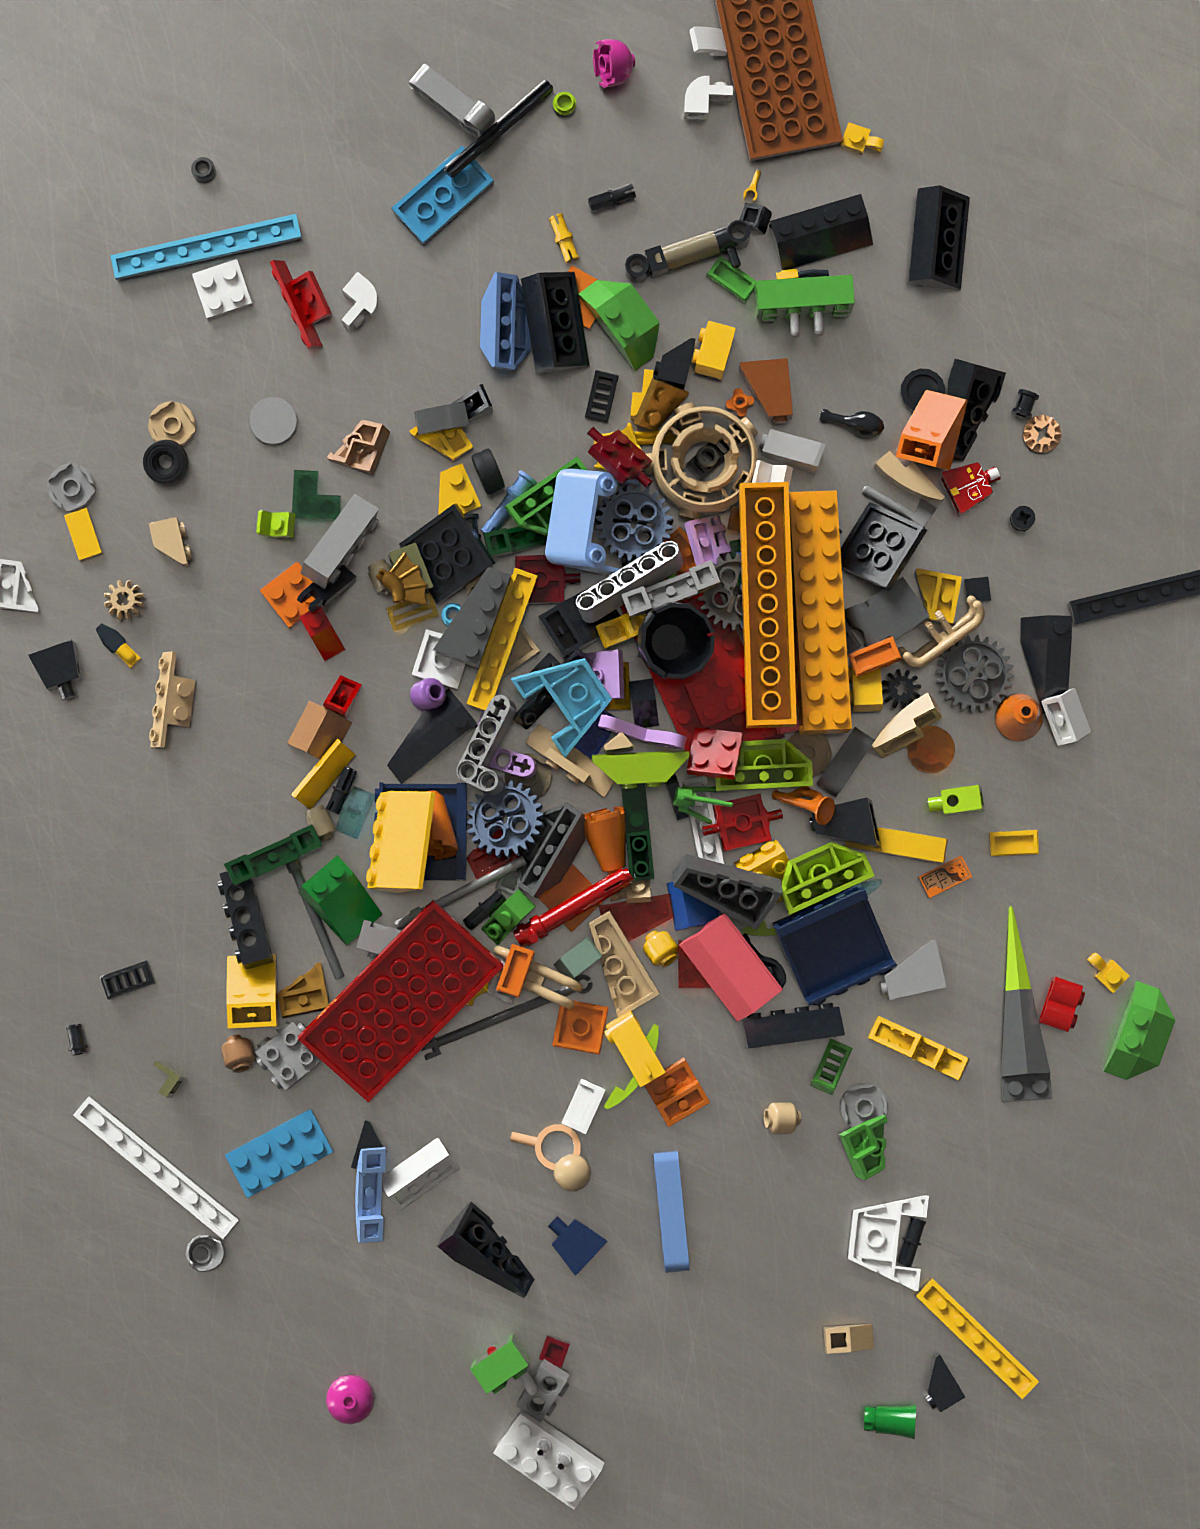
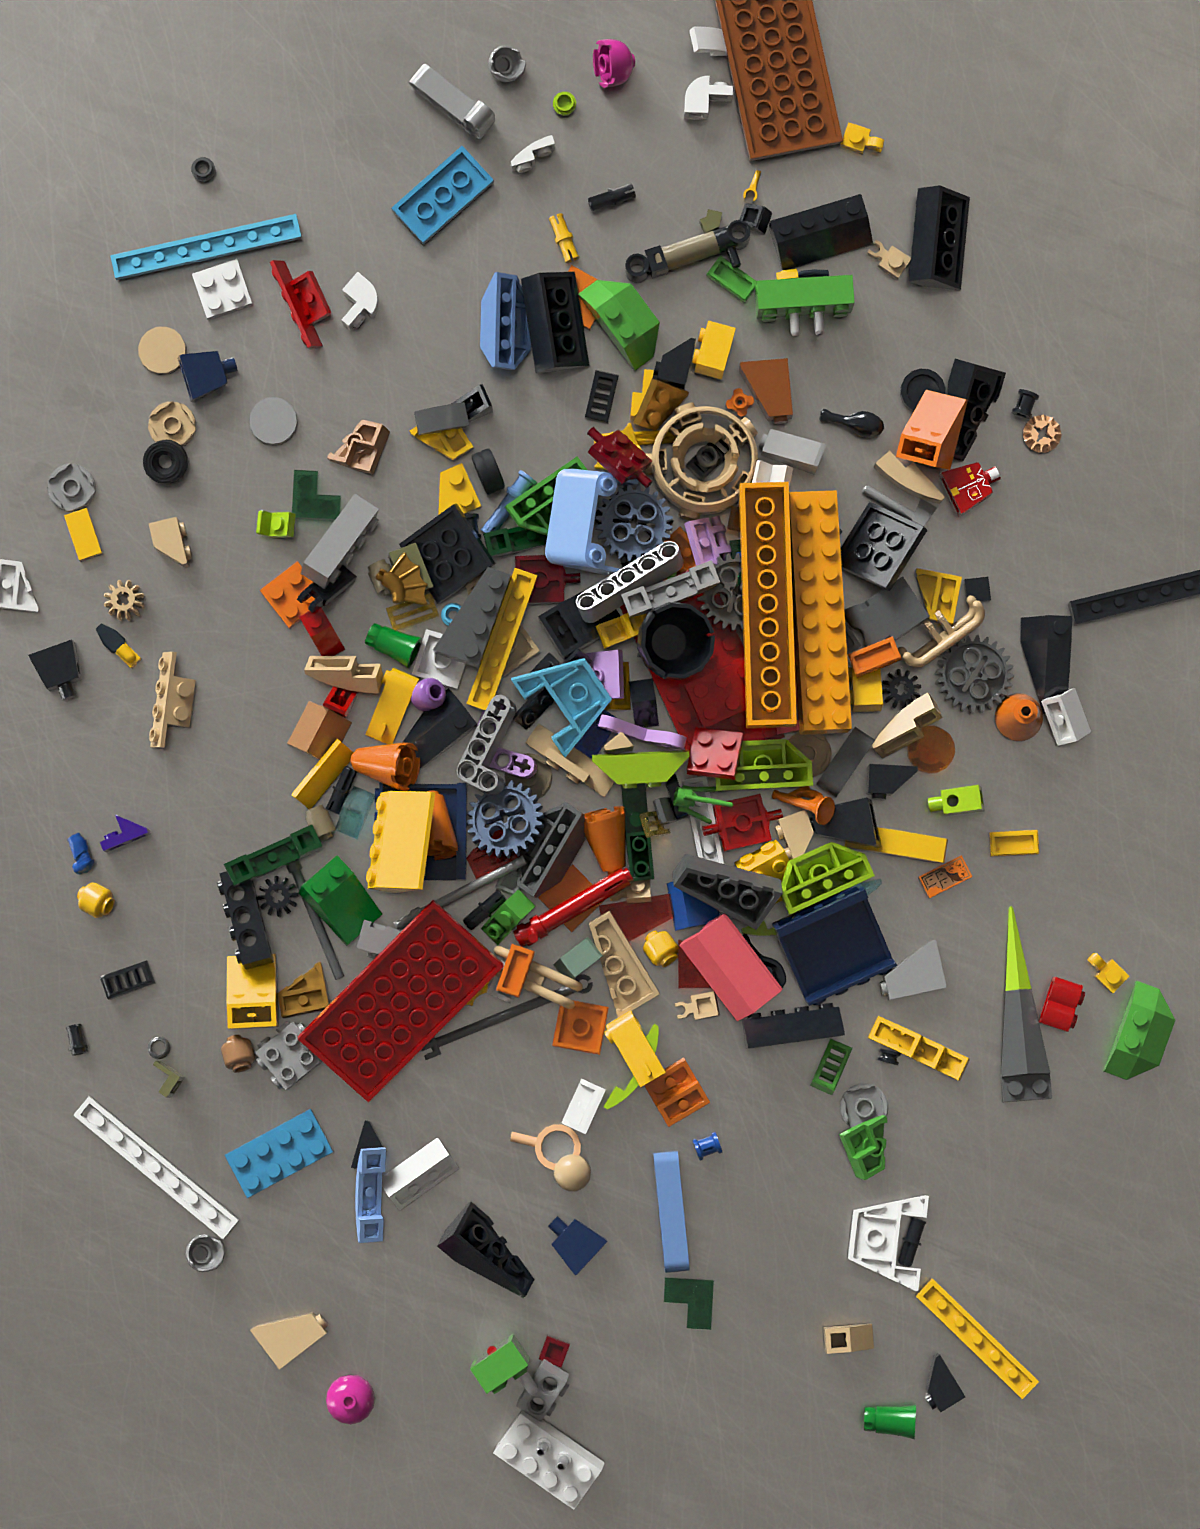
black axle [444,80,553,178] -> none
tan head [763,1102,801,1134] -> none
black wheel [1009,506,1035,532] -> none
none -> blue arm [67,833,94,875]
none -> yellow head [77,883,115,918]
none -> dark purple slope [100,815,151,853]
none -> tan tile [138,327,186,374]
none -> dark grey piece [148,1037,170,1059]
none -> dark blue torso [177,351,238,402]
none -> tan slope [250,1312,328,1370]
none -> black gear [257,876,299,917]
none -> tan slope [304,656,383,694]
none -> orange cone [350,742,420,791]
none -> green plant [365,623,422,668]
none -> yellow door [365,667,420,744]
none -> light grey hair [488,46,526,82]
none -> white slope [511,135,555,173]
none -> clear yellow tile [639,811,671,838]
none -> dark grey slope [653,797,677,825]
none -> clear green plate [664,1277,714,1330]
none -> tan plate [675,991,720,1020]
none -> blue bush [692,1132,723,1160]
none -> olive piece [699,209,722,233]
none -> tan slope [775,809,814,860]
none -> black slope [866,764,918,800]
none -> tan plate [867,240,911,280]
none -> black bush [877,1048,901,1065]

